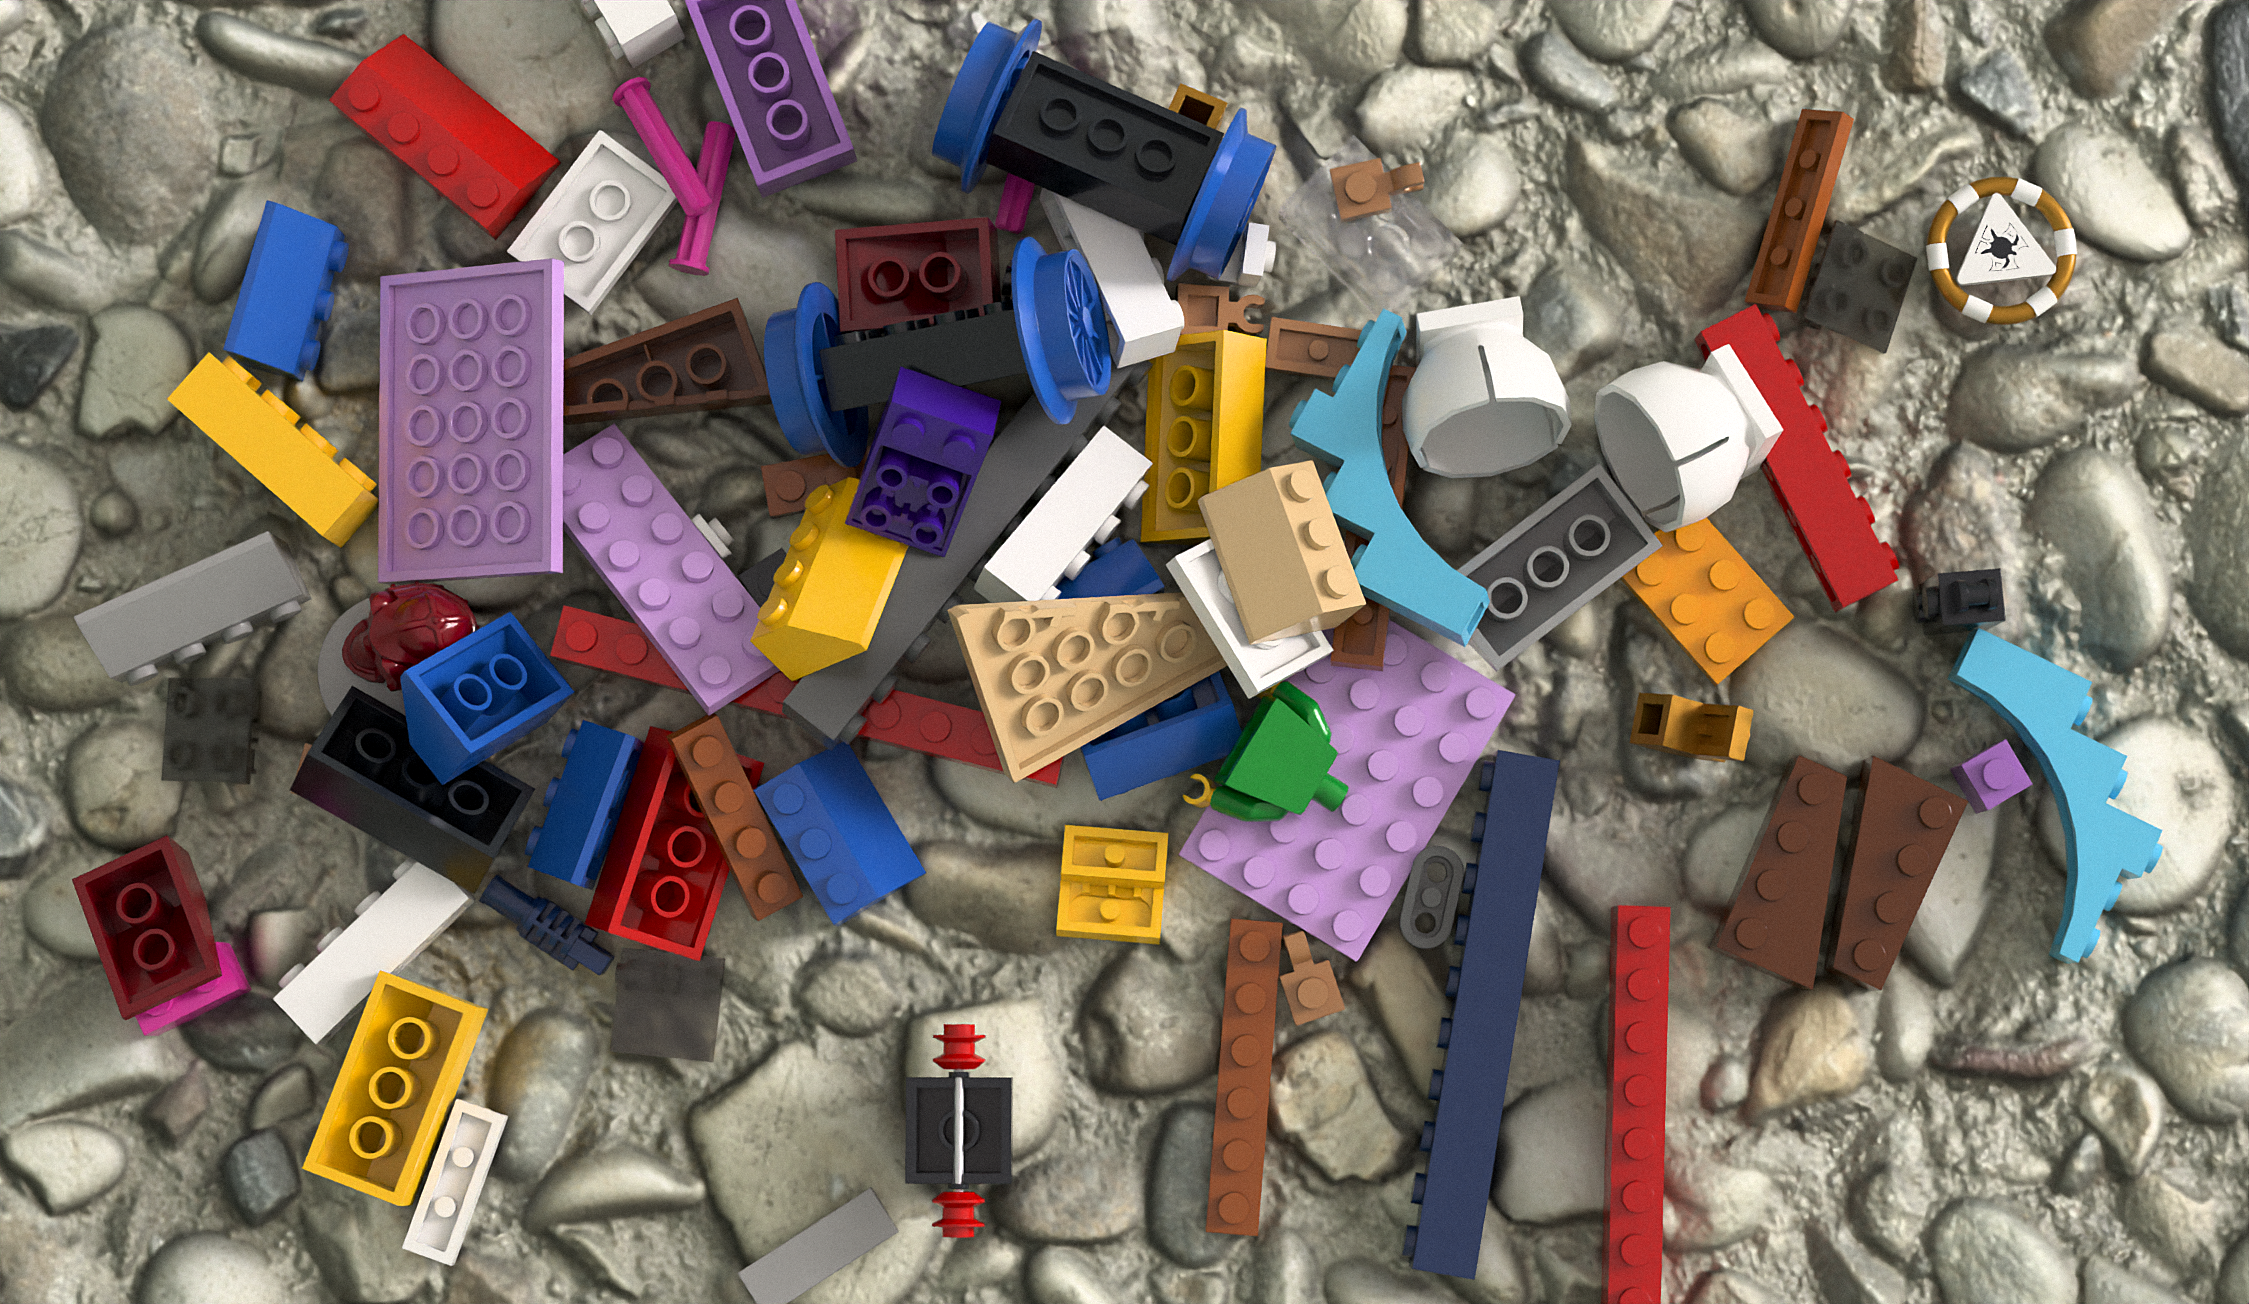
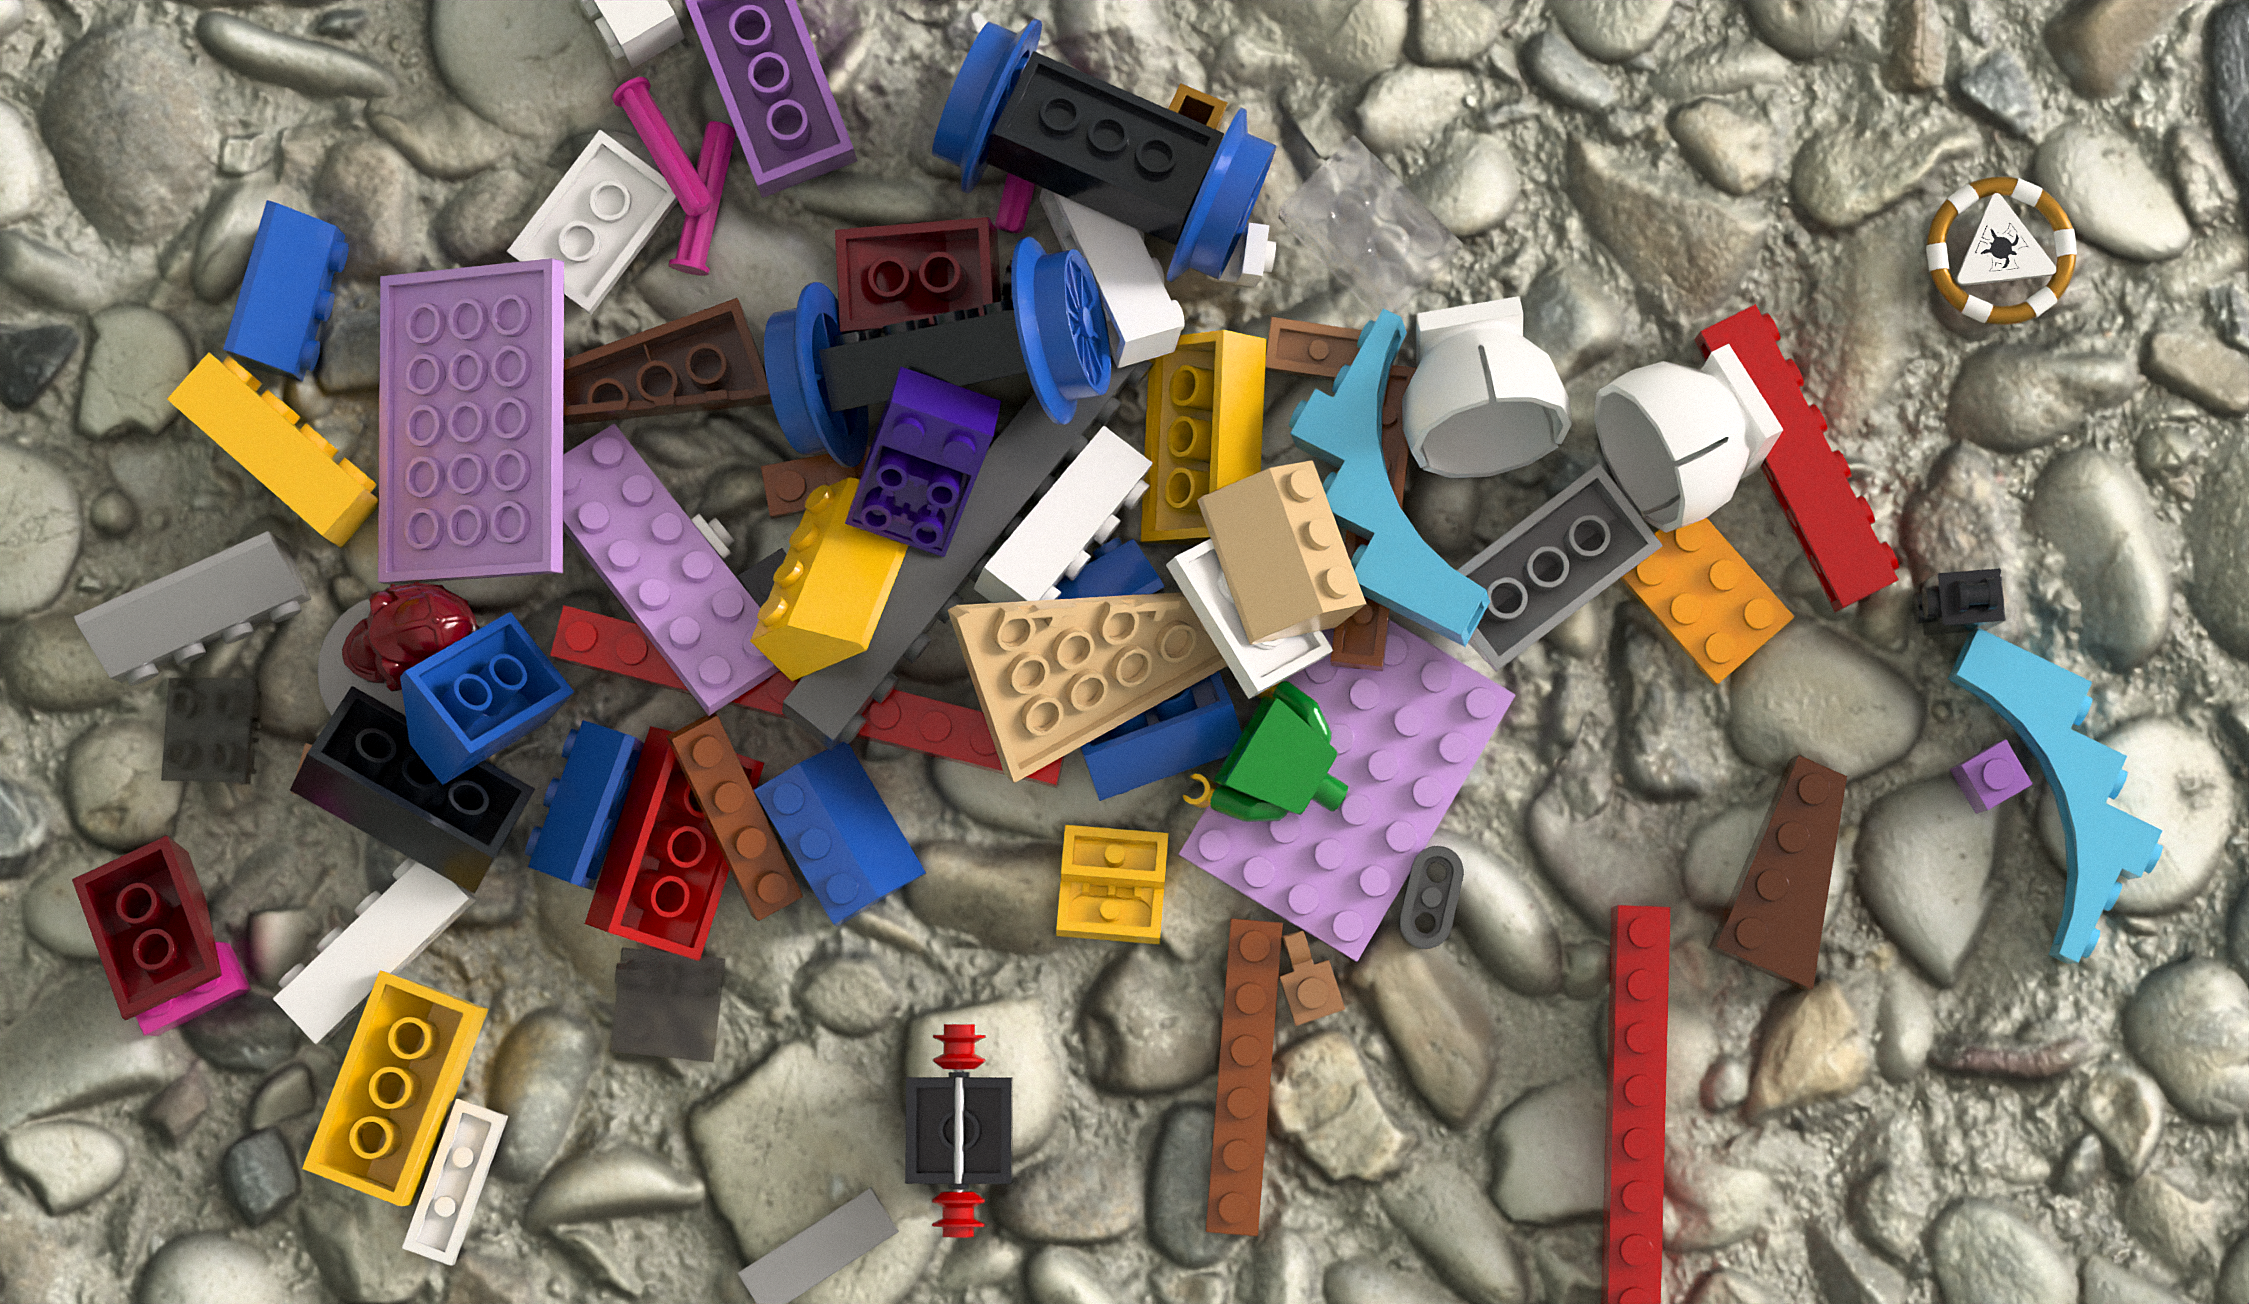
red slope [329,34,561,241] -> none
dark blue hinge [479,874,615,975] -> none
medium nougat plate [1175,283,1265,336] -> none
medium nougat plate [1329,158,1425,223] -> none
dark blue brick [1402,750,1560,1280] -> none
pearl gold brick [1629,692,1754,763] -> none
dark orange plate [1744,109,1854,313] -> none
clear smoke hinge [1800,220,1918,354] -> none
reddish brown wedge [1824,756,1968,992] -> none

